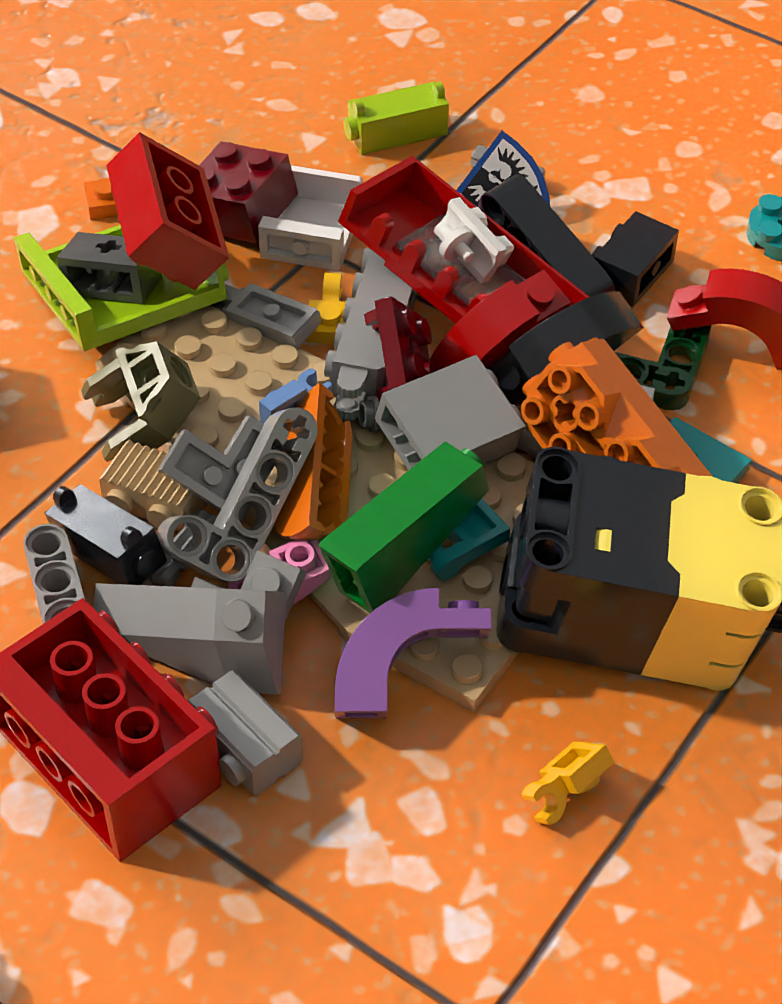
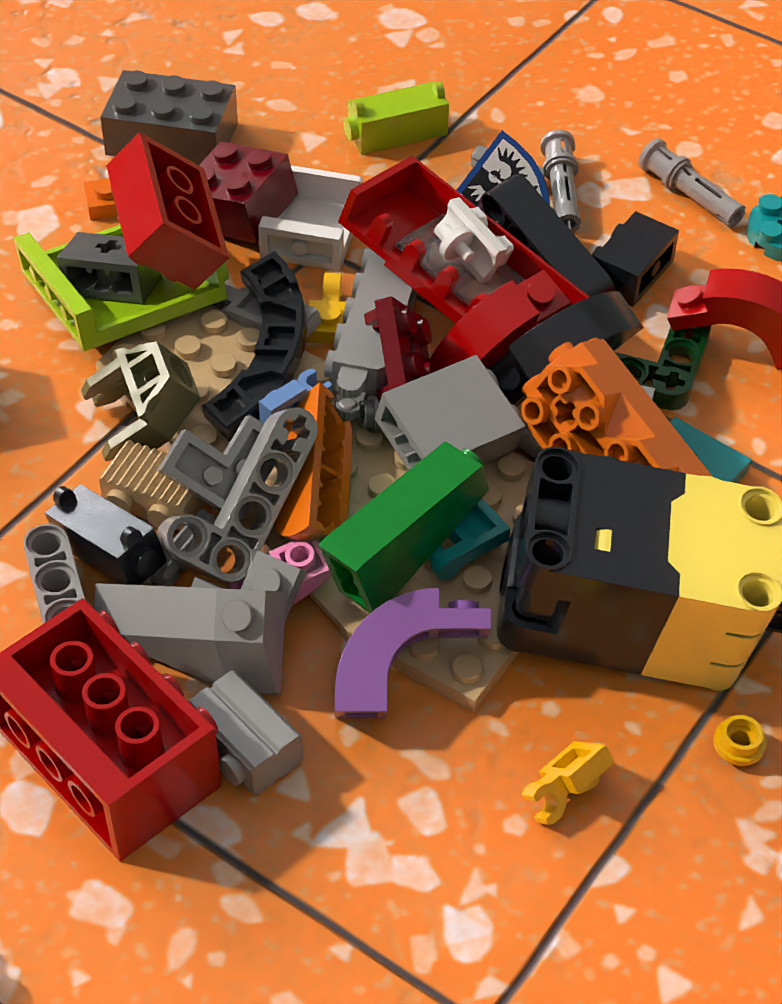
none -> dark grey brick [100,70,238,165]
none -> black tile [201,251,307,441]
none -> light grey pin [540,130,581,233]
none -> light grey pin [638,138,746,228]
none -> yellow plate [713,715,767,766]

